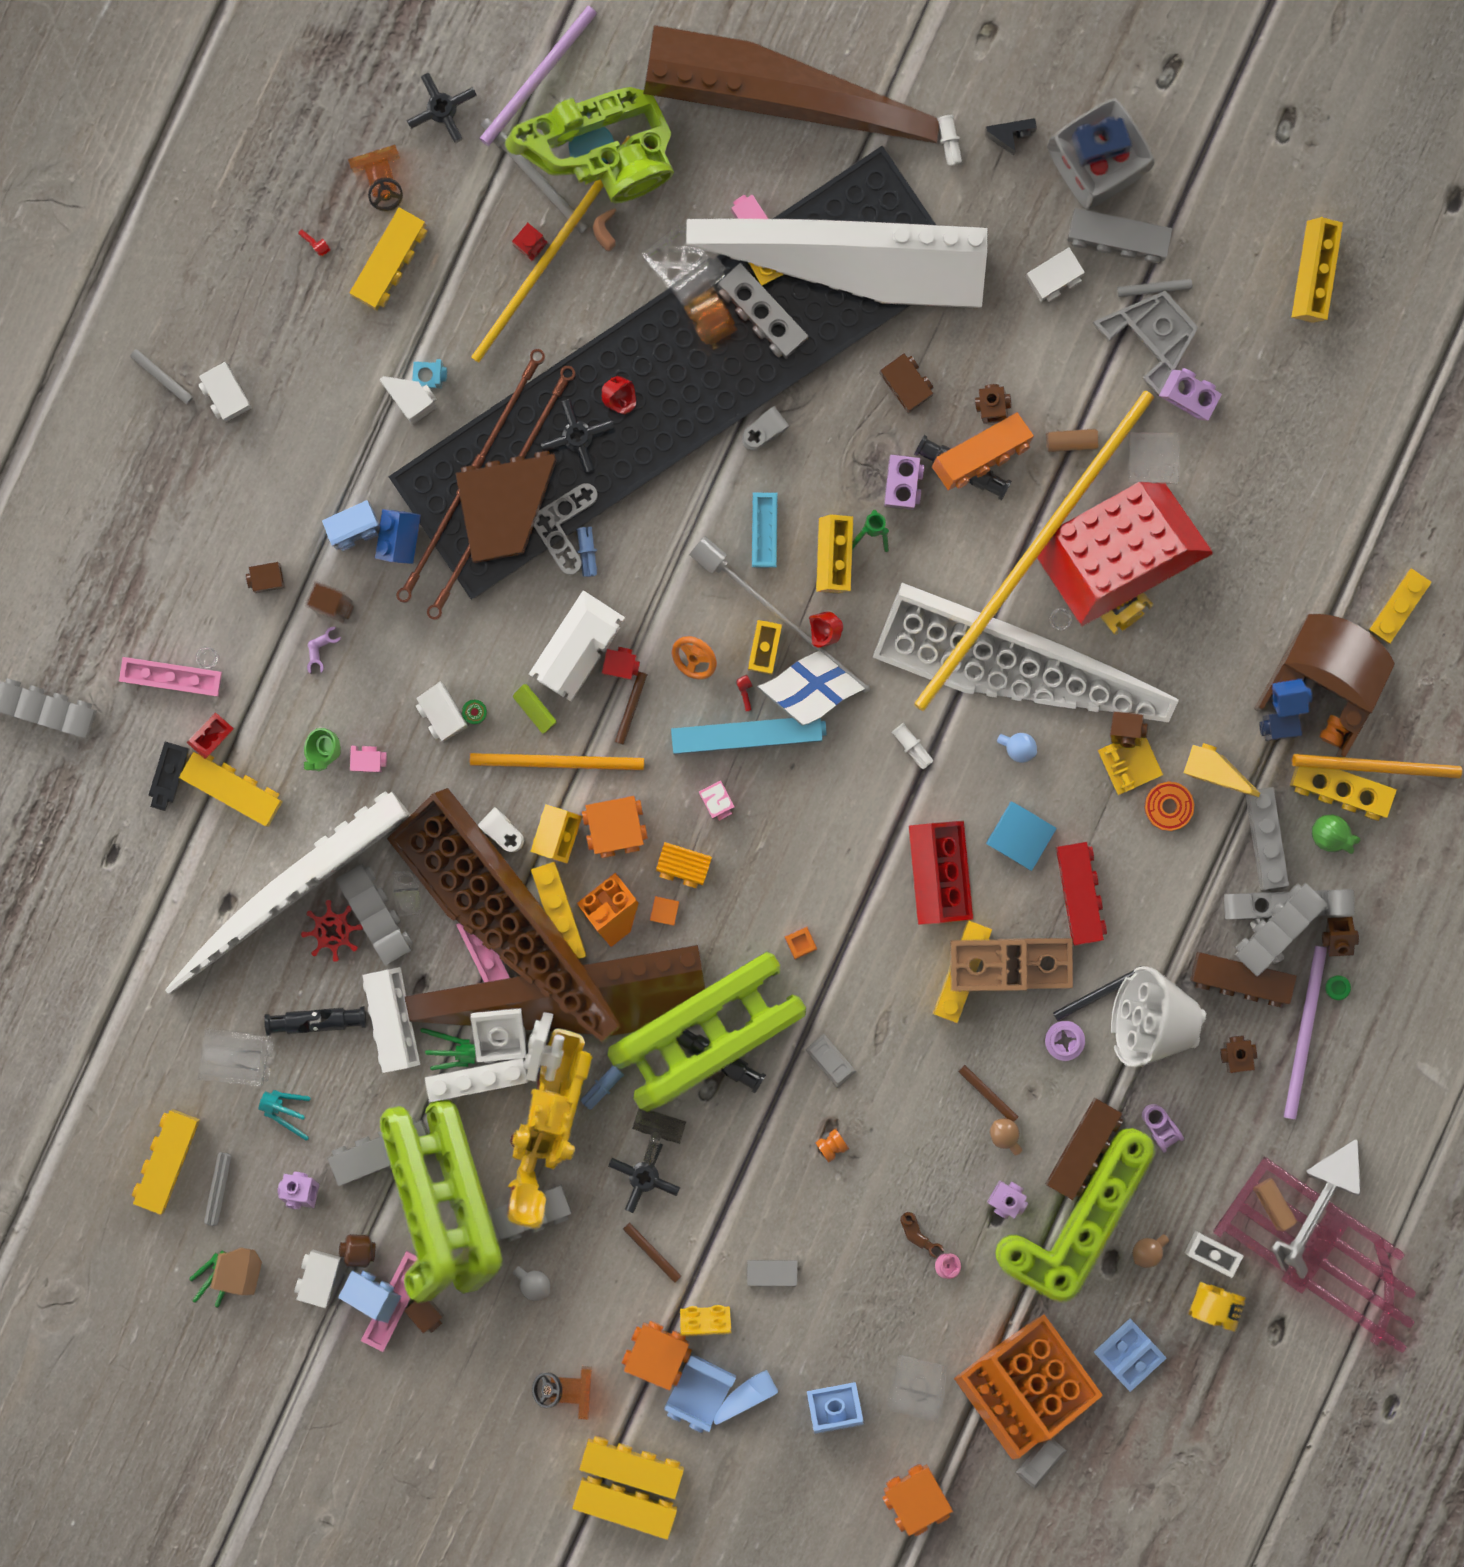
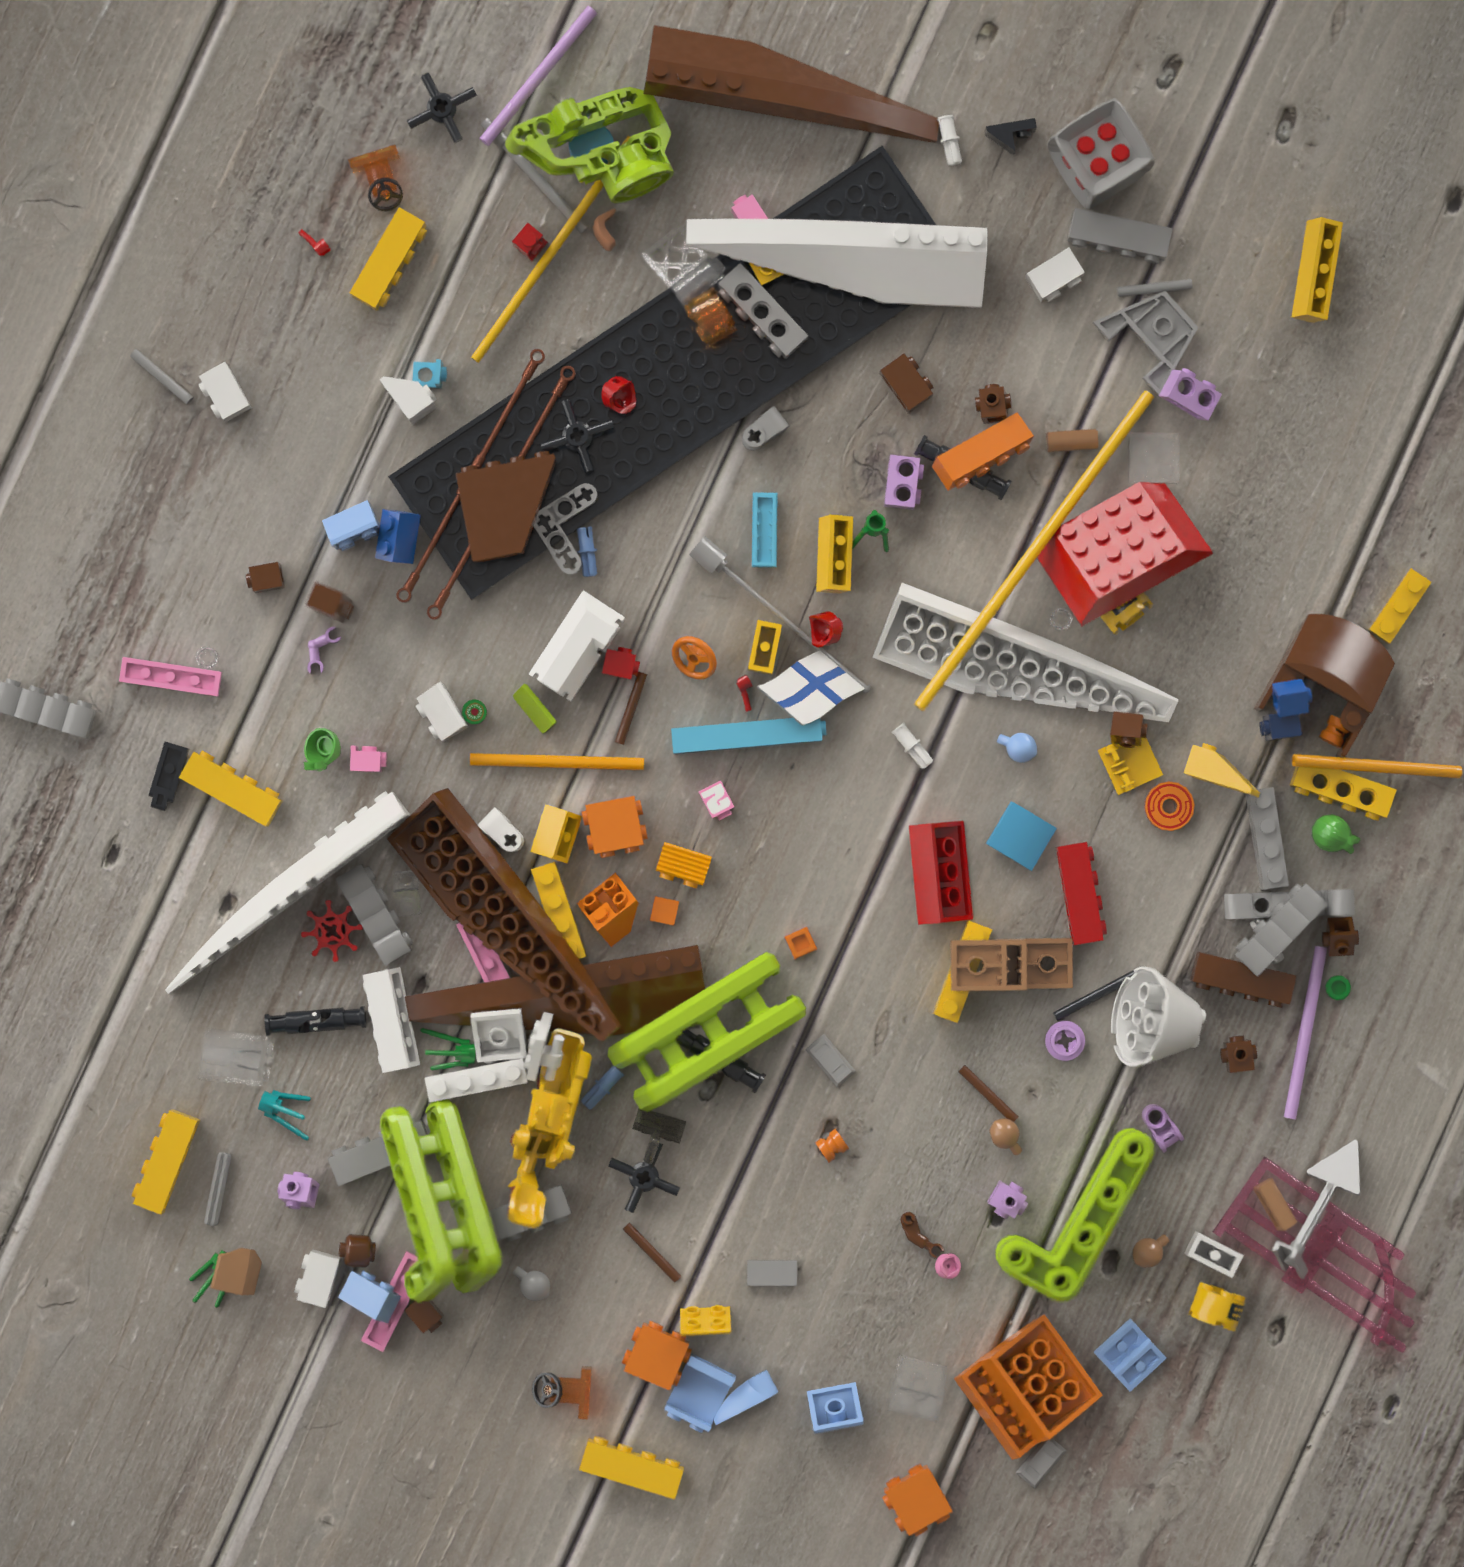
red slope [187,712,234,759] -> none
yellow brick [572,1475,677,1540] -> none
reddish brown brick [1045,1097,1123,1200] -> none
dark blue brick [1072,117,1132,167] -> none

